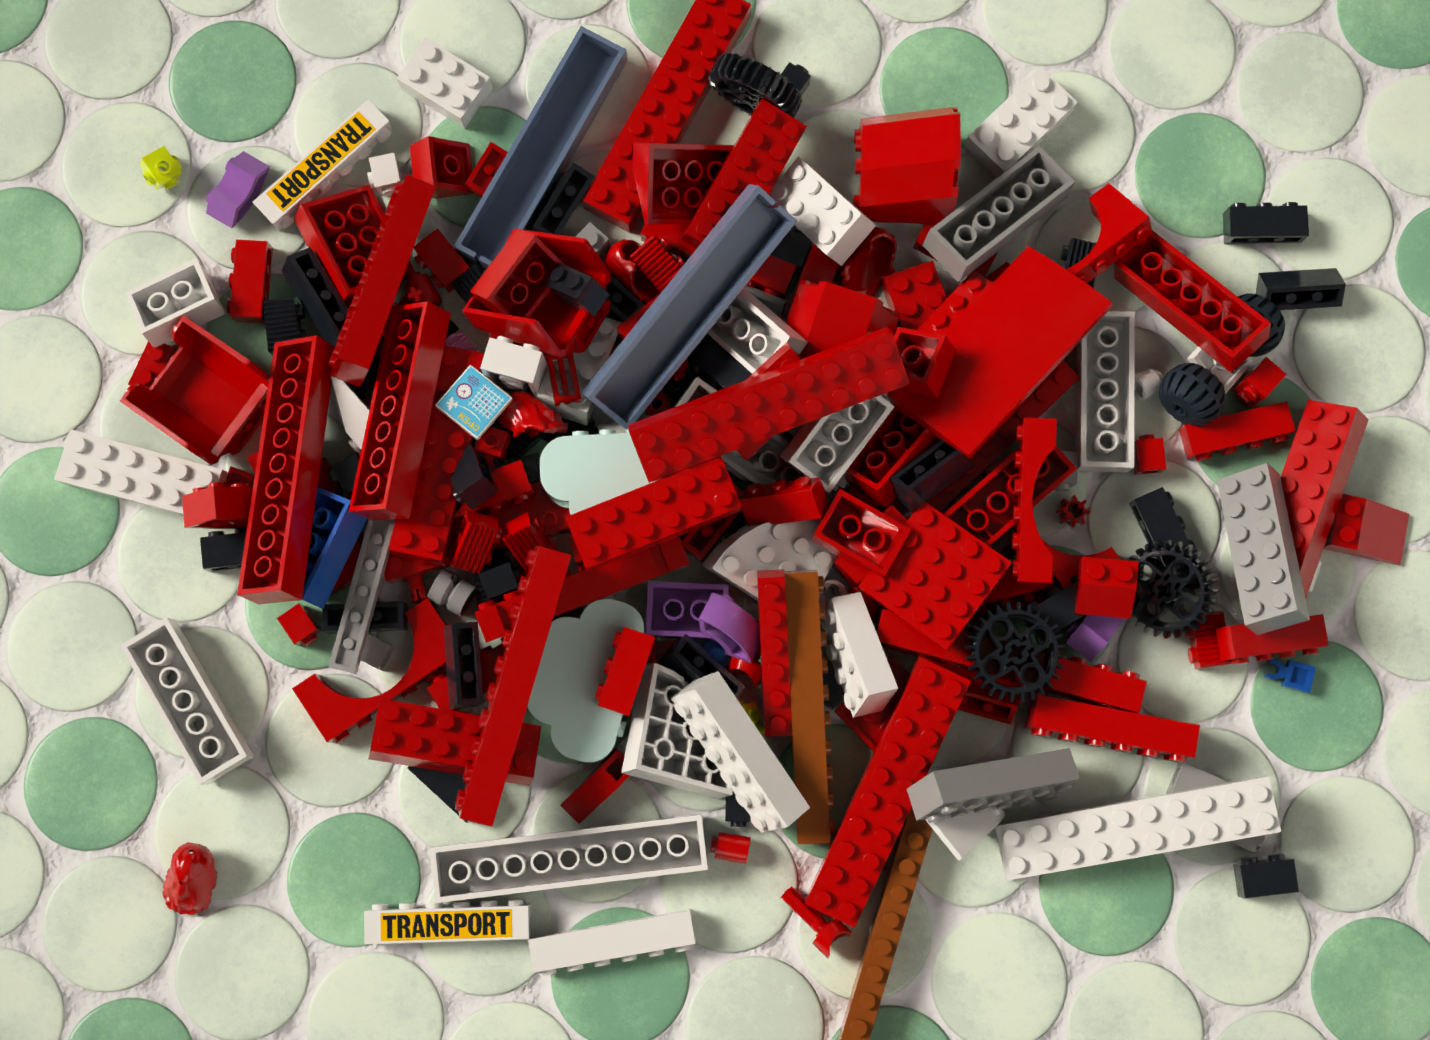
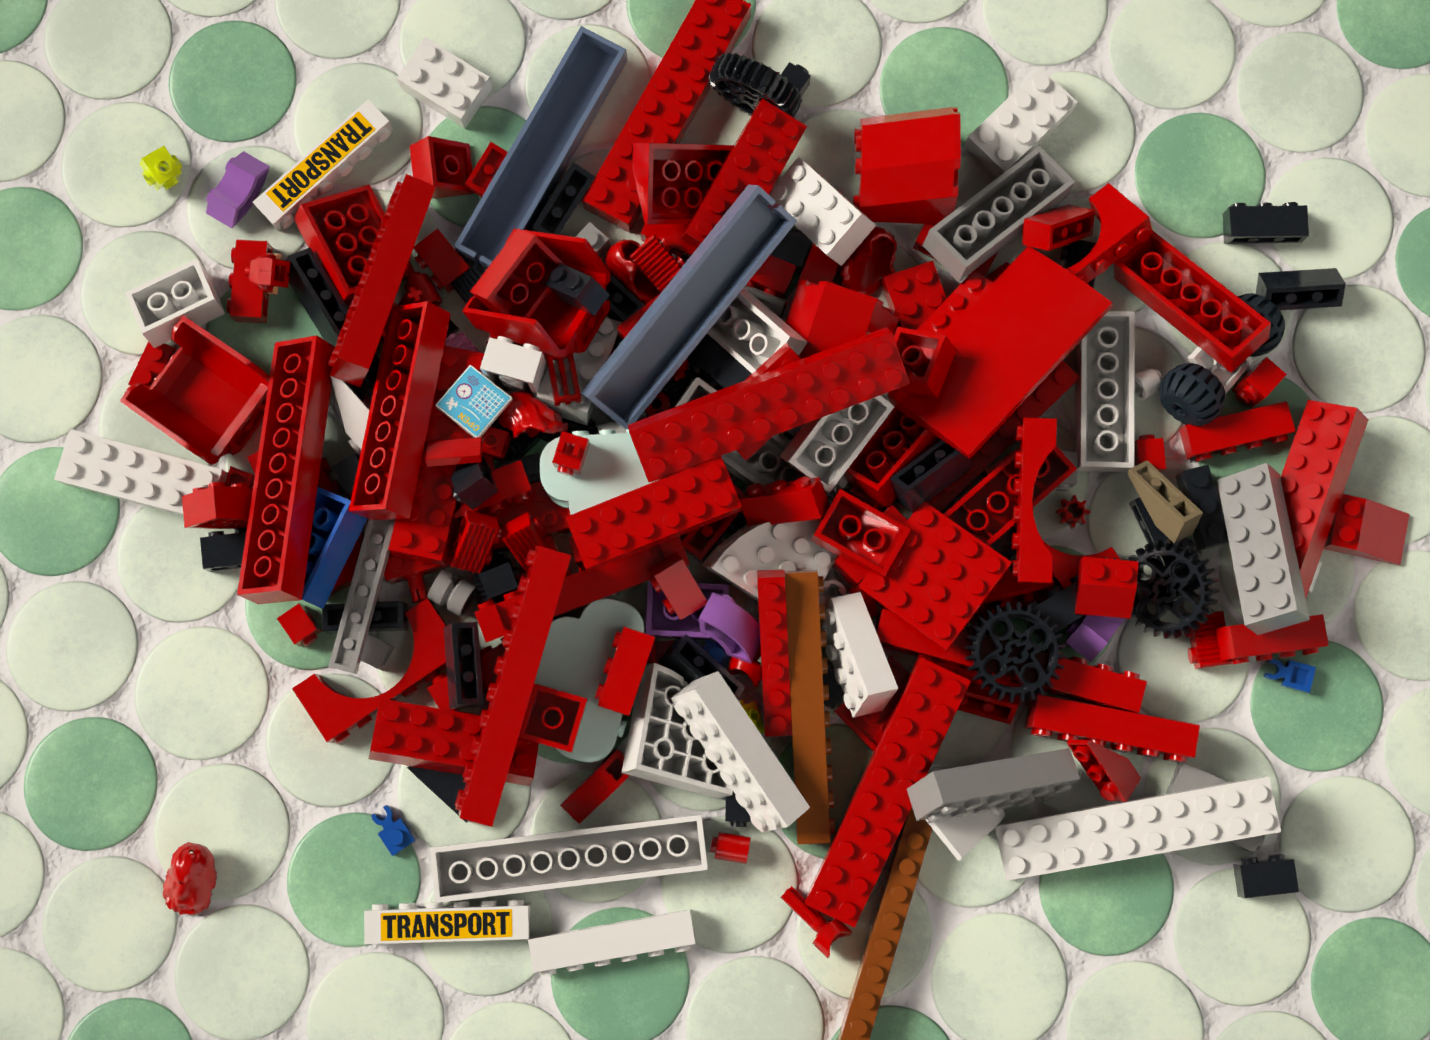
white brick [120,617,254,785] -> none
black brick [263,297,307,356] -> none
white brick [367,153,403,196] -> none
none -> red piece [245,253,290,294]
none -> blue plate [371,805,416,856]
none -> red tile [425,437,483,467]
none -> red brick [519,683,588,753]
none -> red brick [552,431,590,476]
none -> red brick [649,552,707,620]
none -> red brick [1022,204,1095,251]
none -> red slope [1066,740,1141,802]
none -> dark tan slope [1127,461,1203,544]
none -> black brick [1176,465,1229,551]

